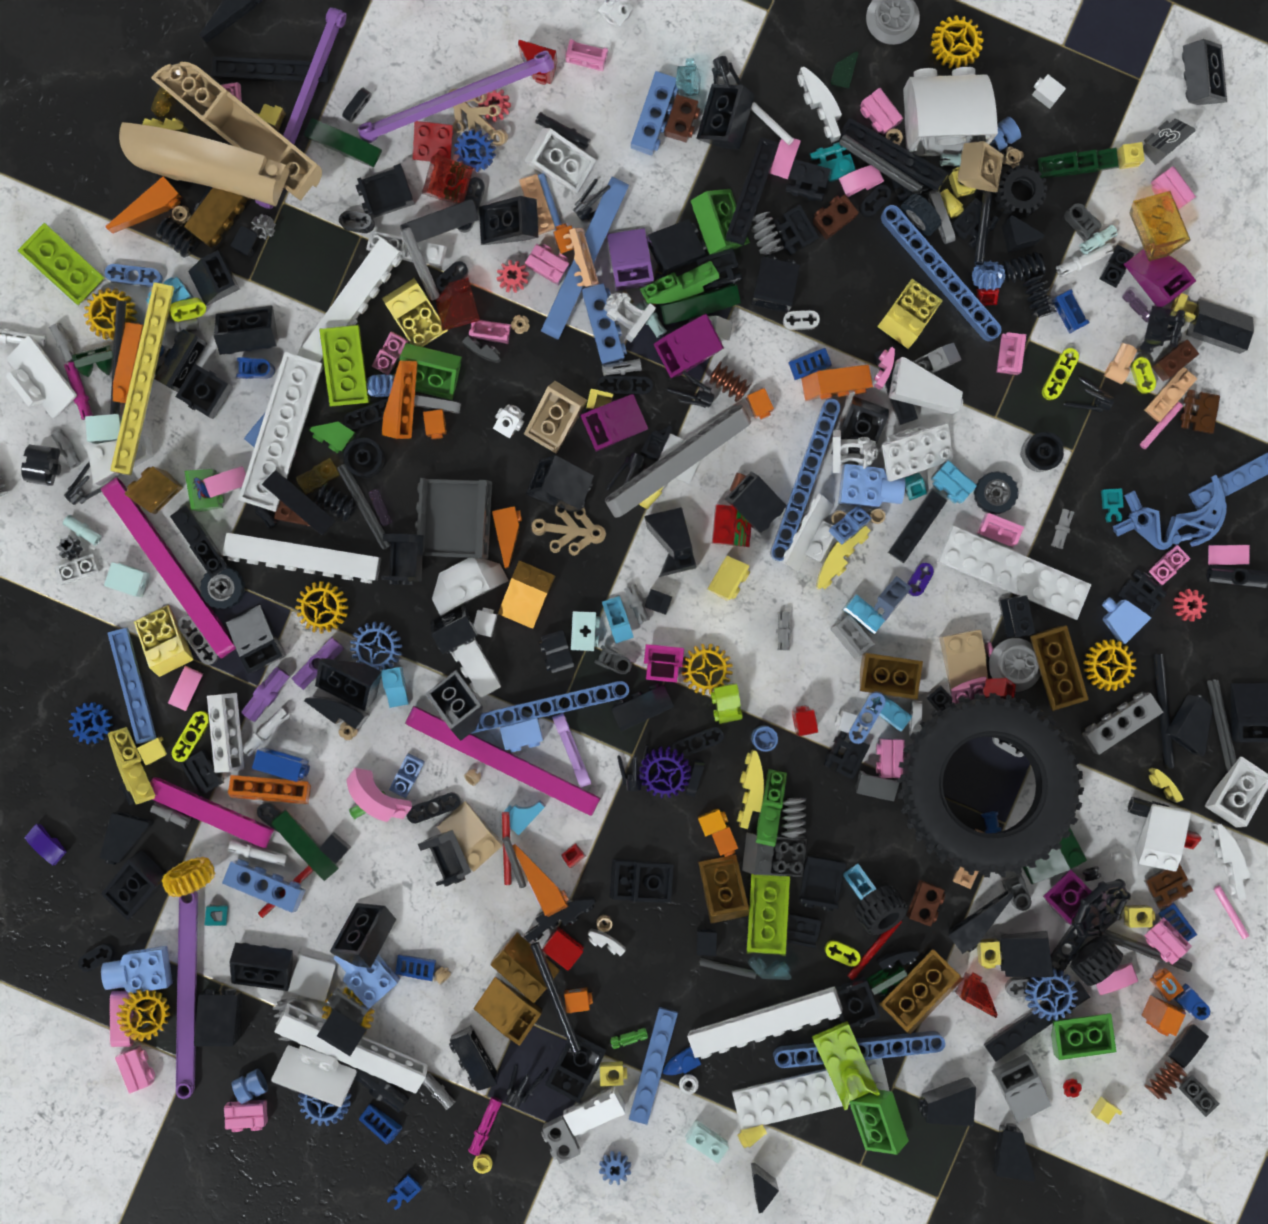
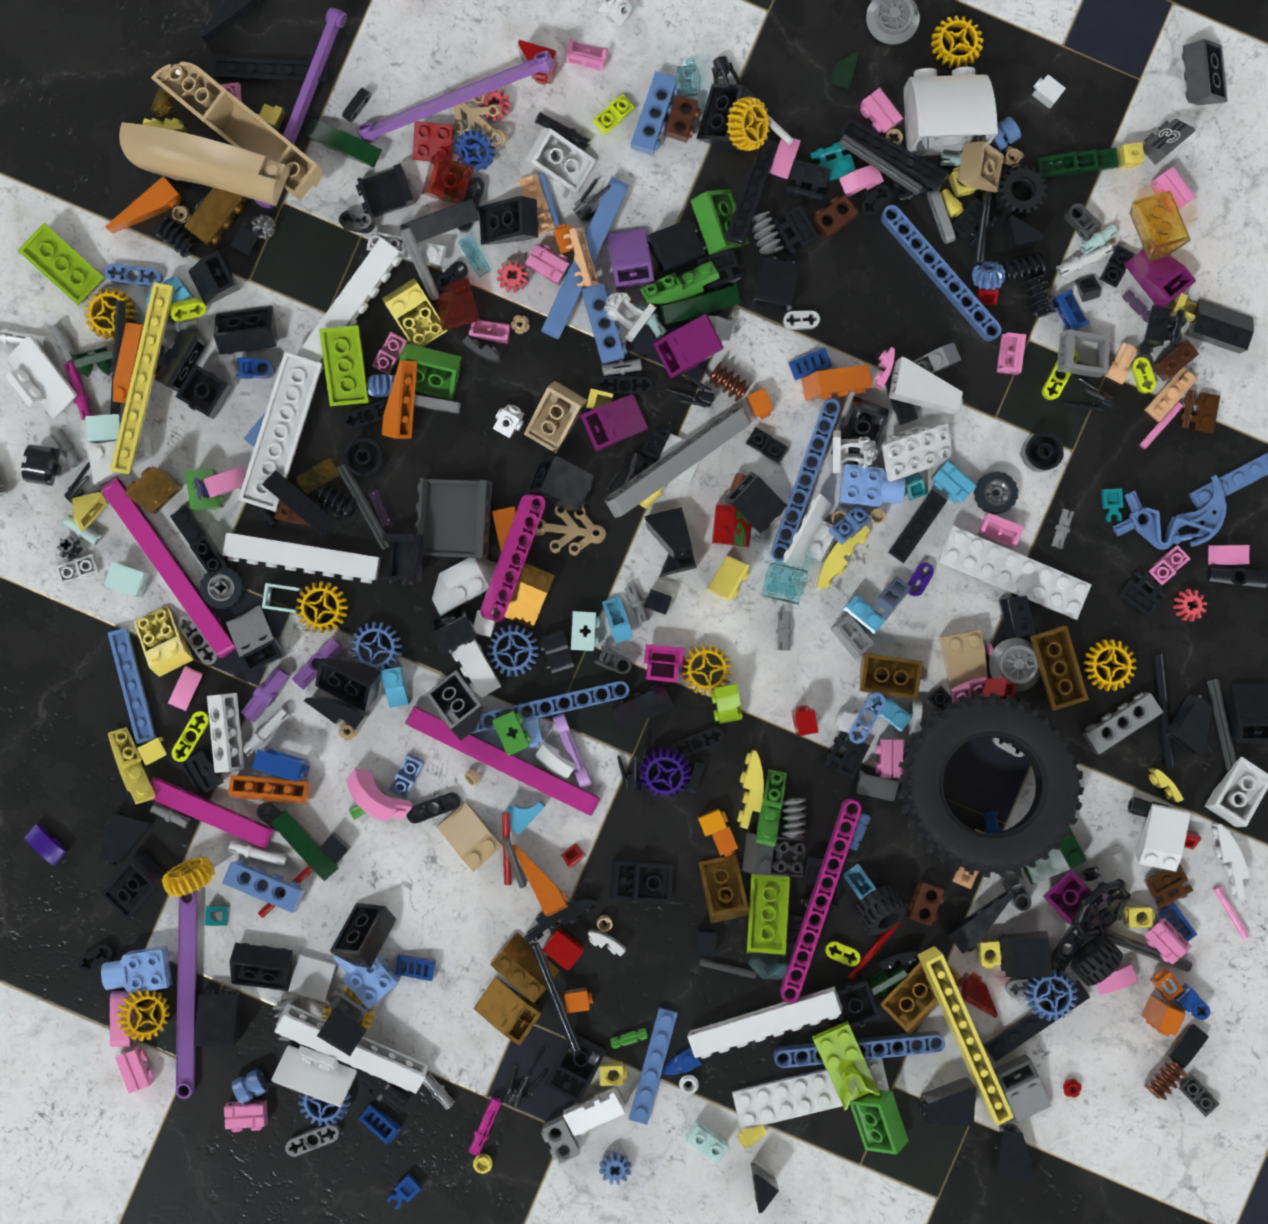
blue gear [69,702,113,744] -> none
bright green slope [310,422,357,453] -> none
black panel [418,830,471,887] -> none
orange brick [423,409,447,439] -> none
tan plate [434,967,451,985] -> none
black slope [449,1025,499,1091] -> none
medium blue wheel [751,725,778,752] -> none
white slope [797,67,842,143] -> none
light yellow slope [878,279,943,349] -> none
black wheel [901,194,942,236] -> none
bright green slope [1051,1013,1117,1060] -> none
light yellow panel [1091,1096,1123,1125] -> none
light blue torso [1102,597,1151,644] -> none
none -> light yellow slope [72,492,108,532]
none -> light aqua piece [262,583,303,613]
none -> light grey beam [285,1123,340,1157]
none -> clear light blue slope [458,238,491,277]
none -> dark pink beam [480,494,545,622]
none -> medium blue gear [487,625,539,676]
none -> bright green brick [492,710,532,756]
none -> white slope [535,742,576,781]
none -> neon yellow slope [592,94,635,136]
none -> yellow gear [726,97,770,151]
none -> black slope [746,427,789,465]
none -> clear light blue bracket [761,562,808,605]
none -> dark pink beam [780,799,861,1003]
none -> medium blue axle [849,813,871,851]
none -> light yellow brick [918,946,1014,1126]
none -> light grey window [1057,329,1111,378]
none -> black slope [1075,274,1101,302]

